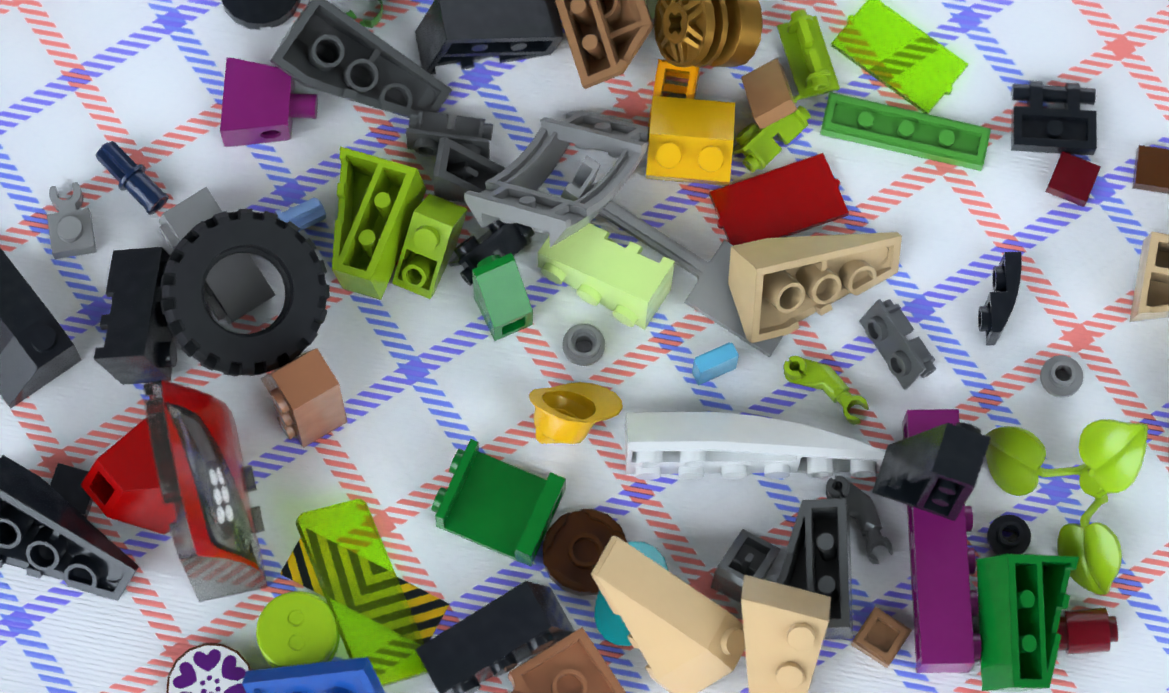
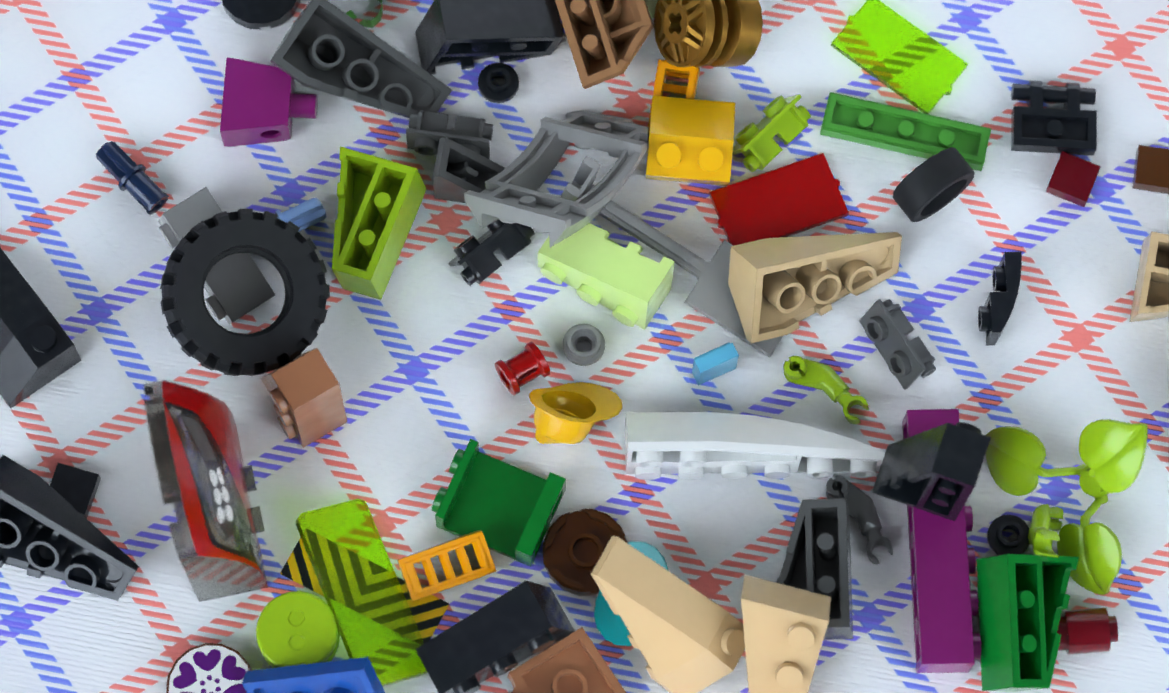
light grey plate [47,182,96,259] -> none
red slope [81,416,205,535] -> none
black wedge [94,247,177,385] -> none
lime slope [392,193,468,299] -> none
slope [472,253,533,341] -> none
dark grey slope [711,529,781,603] -> none
medium nougat tile [741,58,797,129] -> none
lime hinge [777,10,840,100] -> none
medium nougat tile [850,606,912,668] -> none
light grey plate [1040,355,1083,398] -> none
none -> light orange slope [397,530,496,601]
none -> black plate [478,63,519,103]
none -> red bush [494,341,550,396]
none -> black tyre [893,148,975,222]
none -> lime arm [1028,504,1064,558]

